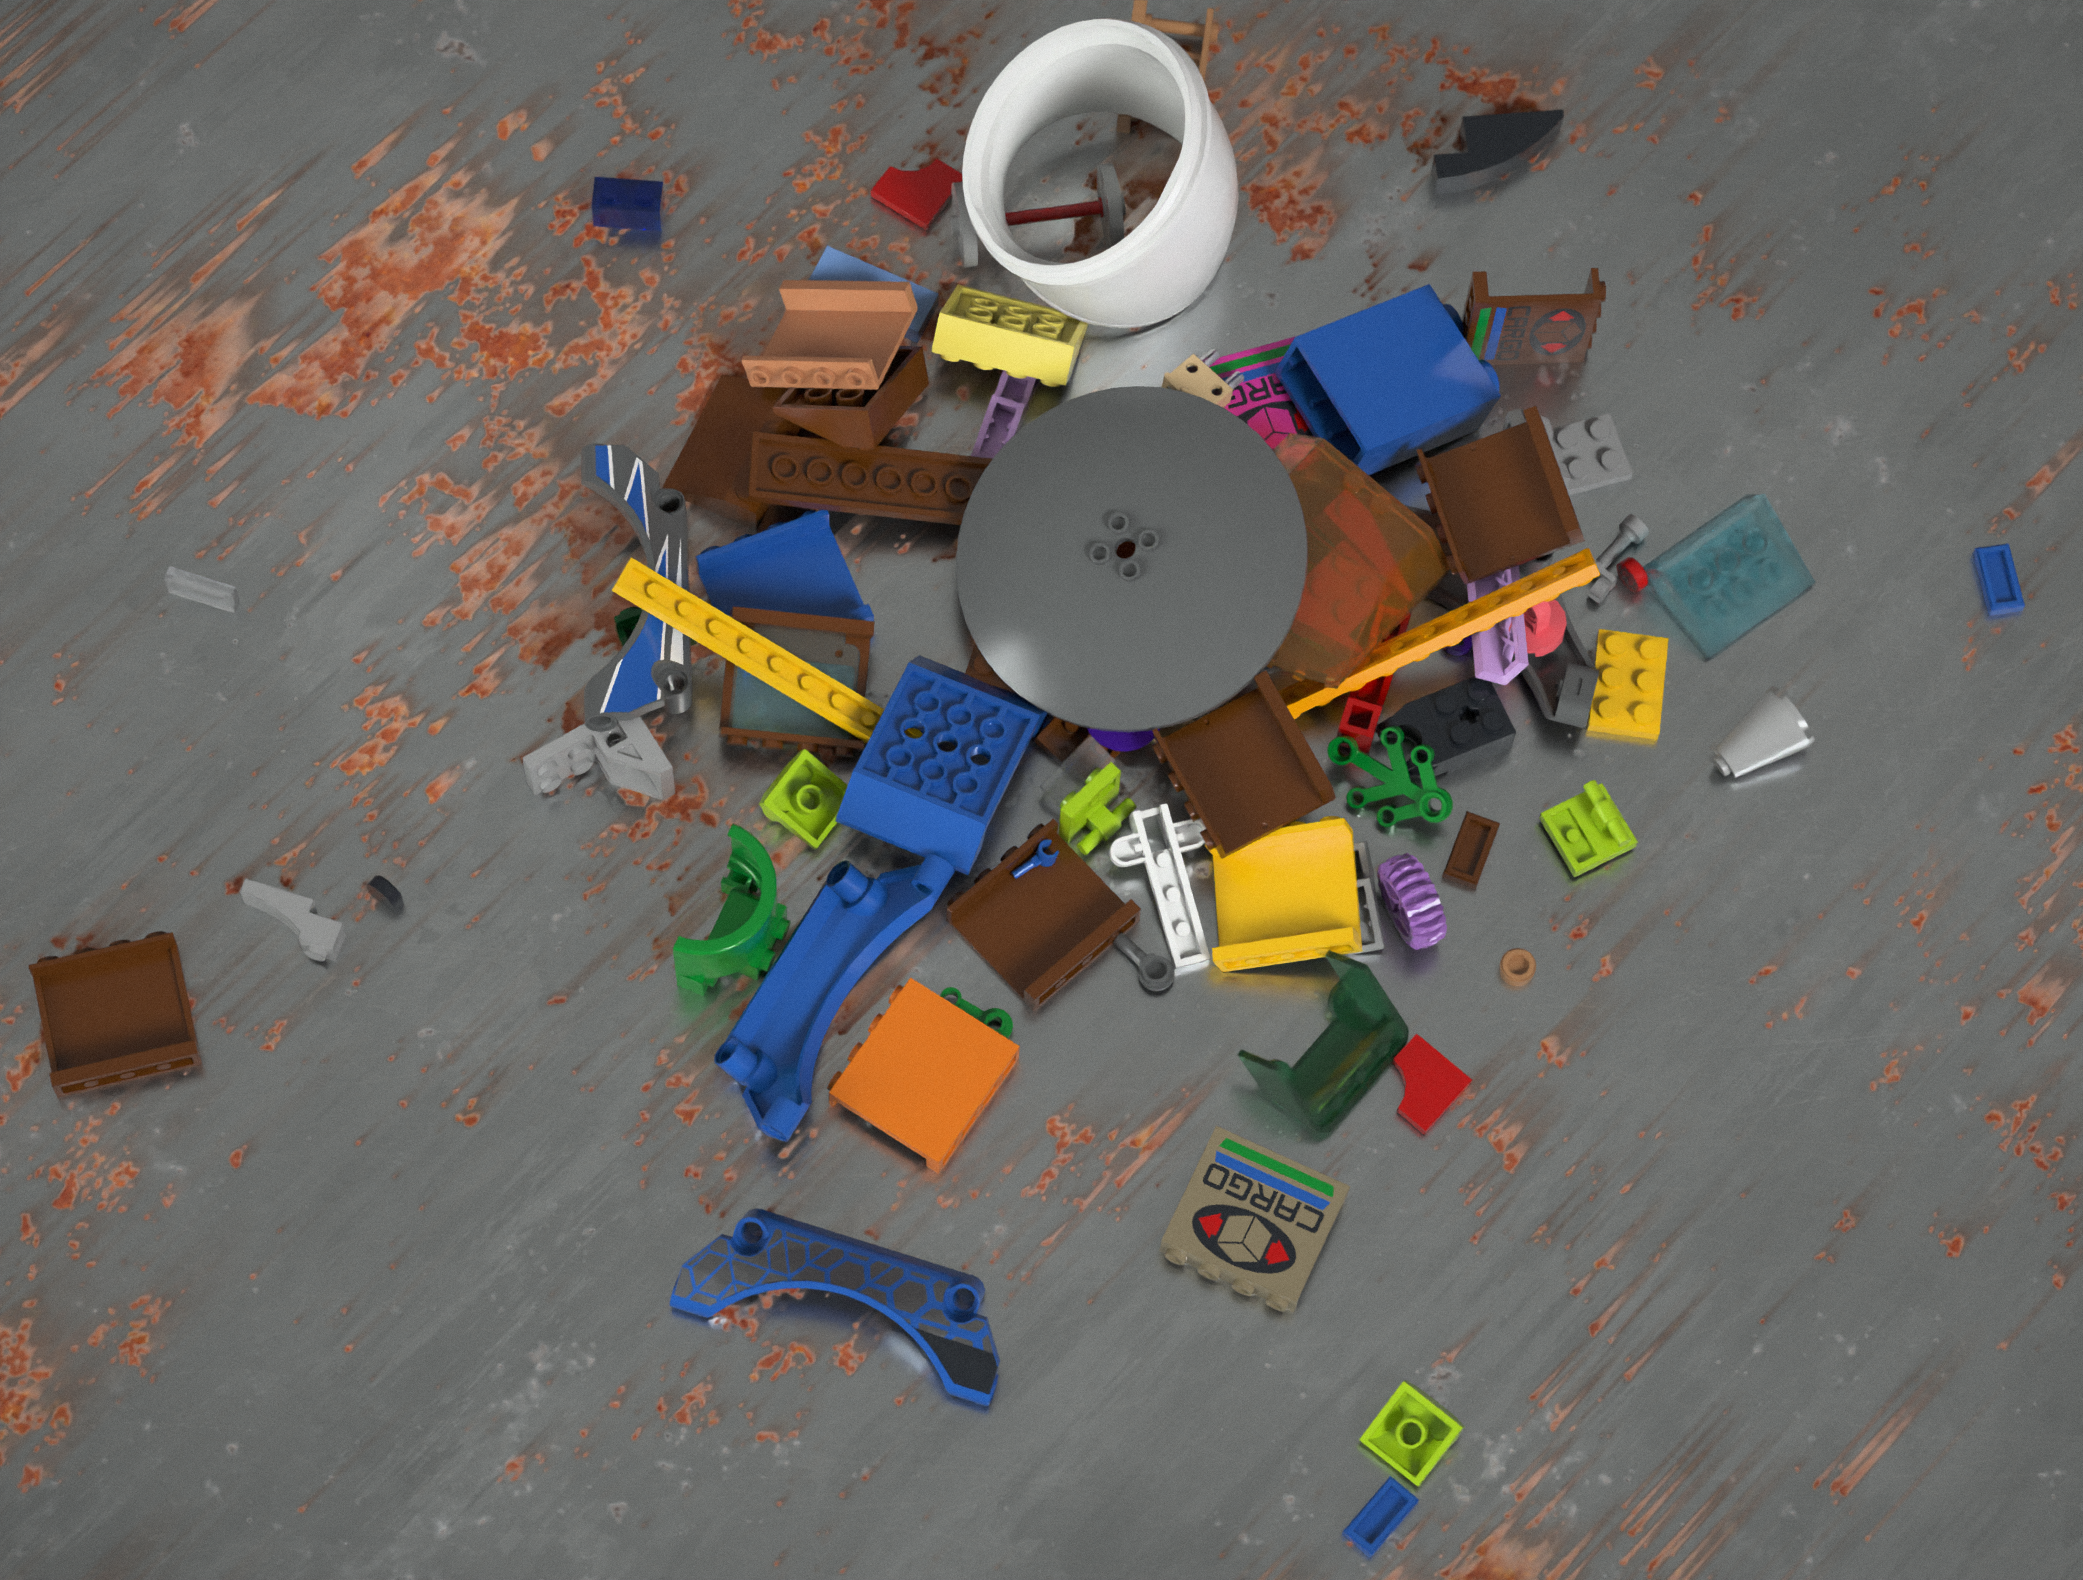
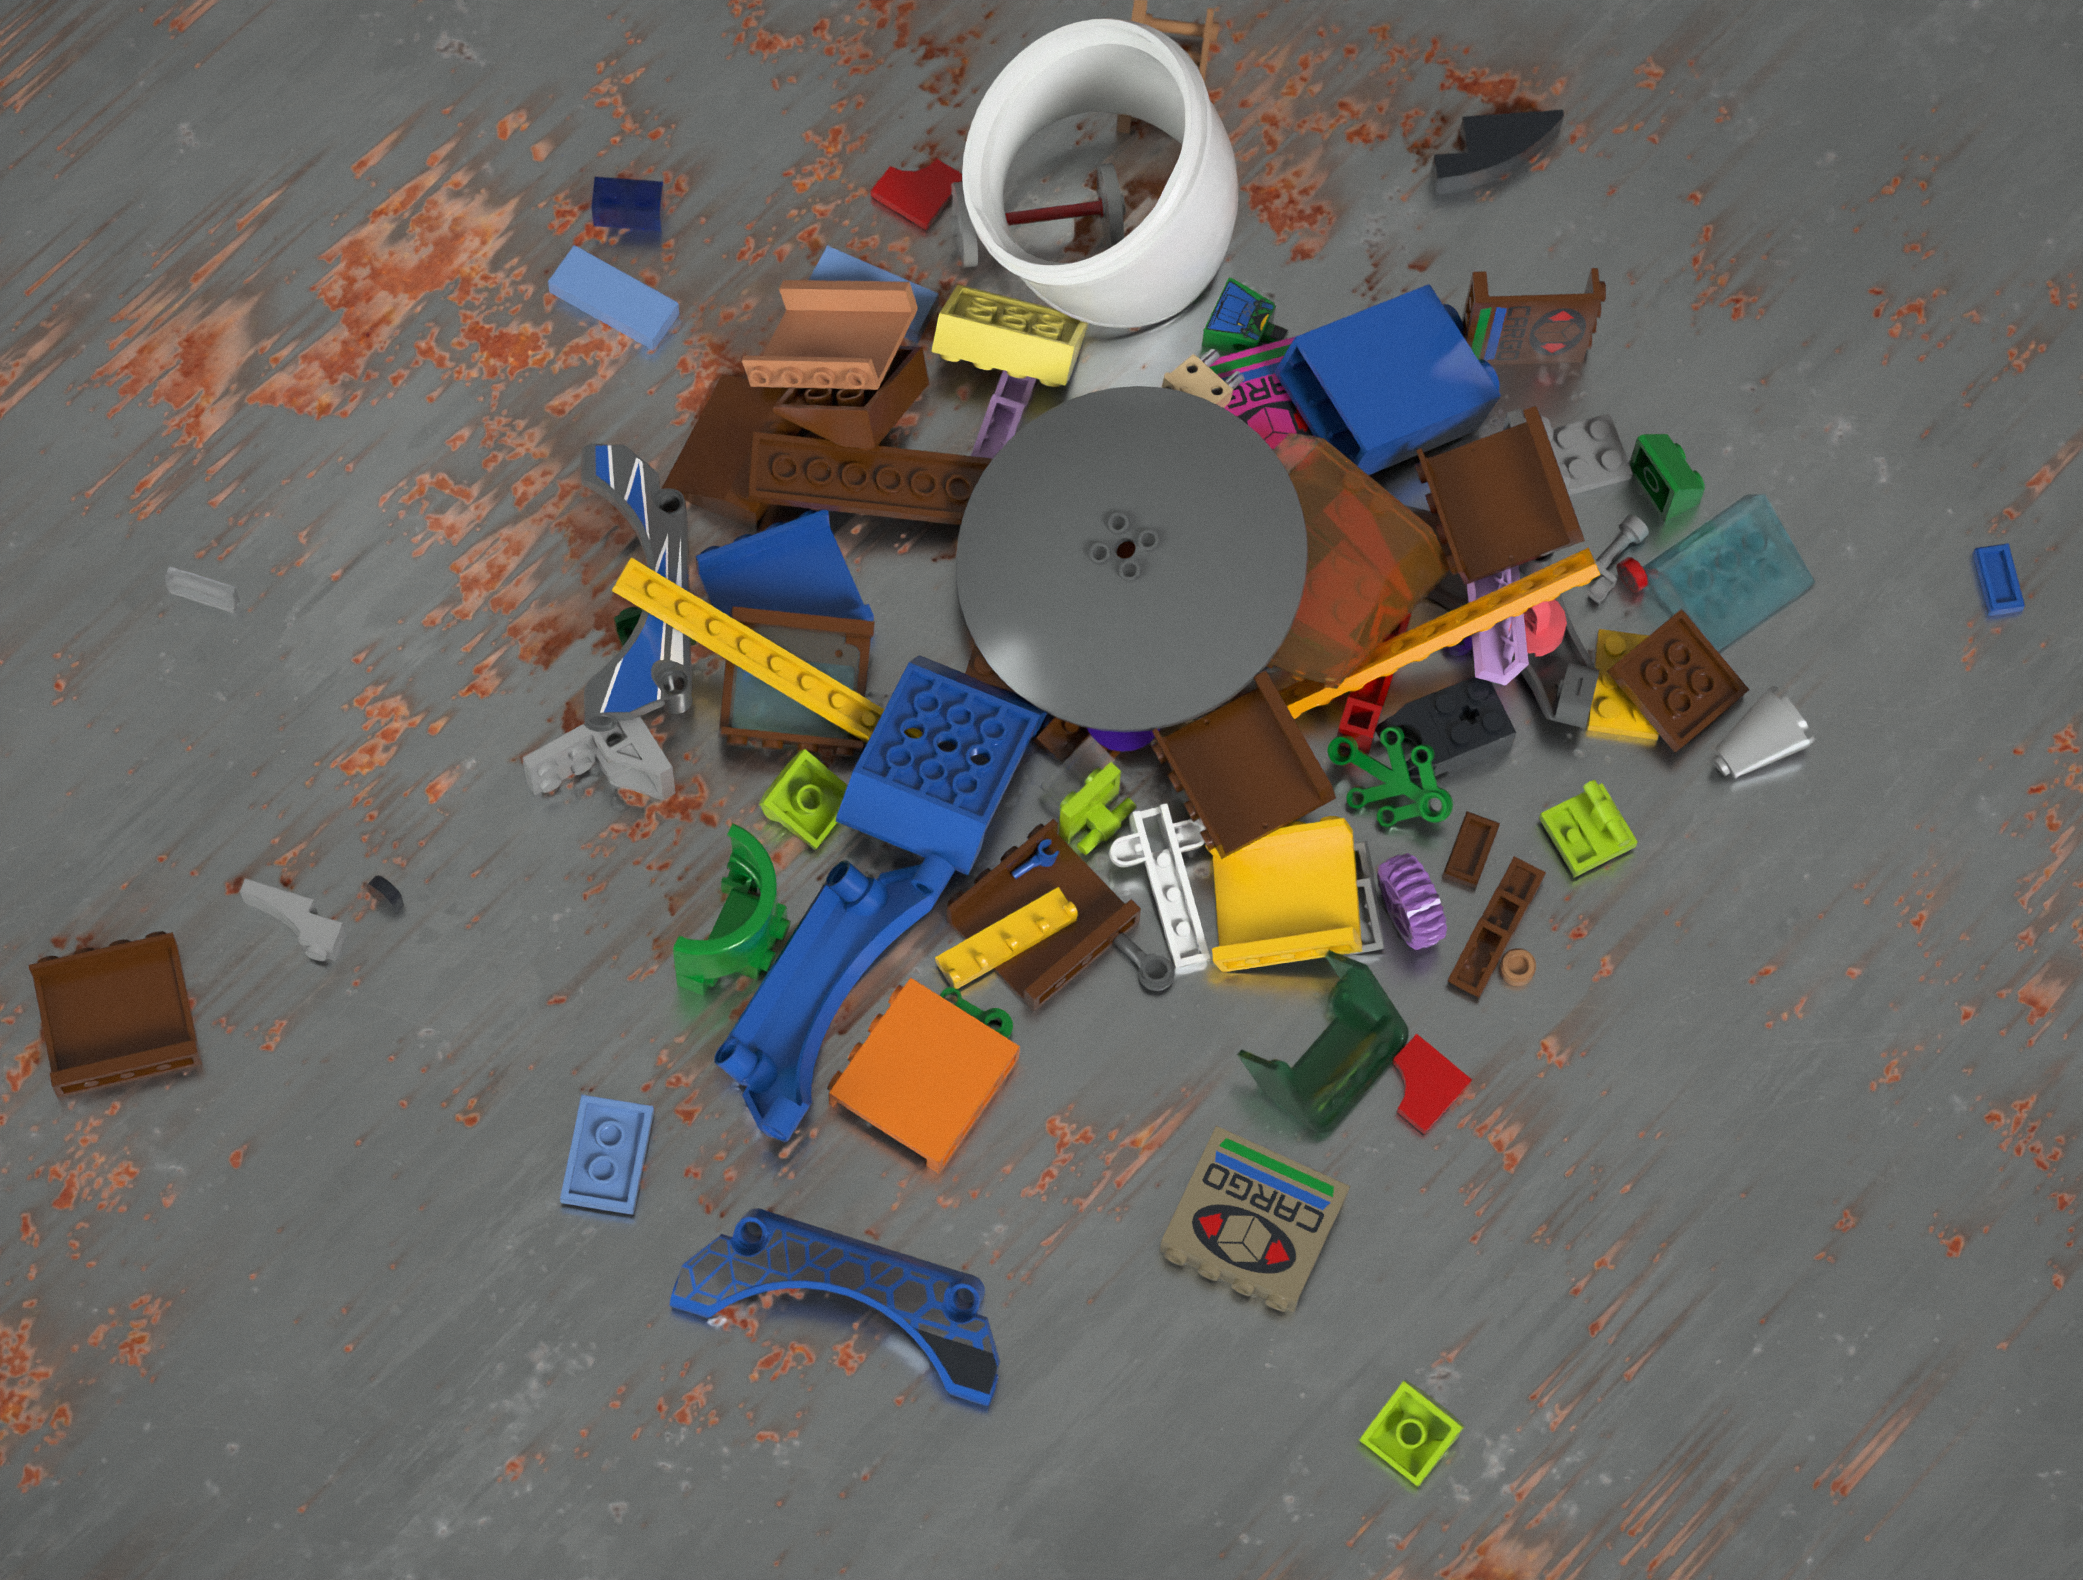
blue tile [1342,1476,1419,1559] -> none
none -> medium blue piece [548,245,680,351]
none -> medium blue plate [560,1095,654,1215]
none -> yellow hinge [935,887,1078,989]
none -> torso [1202,277,1289,354]
none -> reddish brown slope [1447,856,1546,998]
none -> reddish brown plate [1607,609,1750,753]
none -> green slope [1629,434,1705,522]

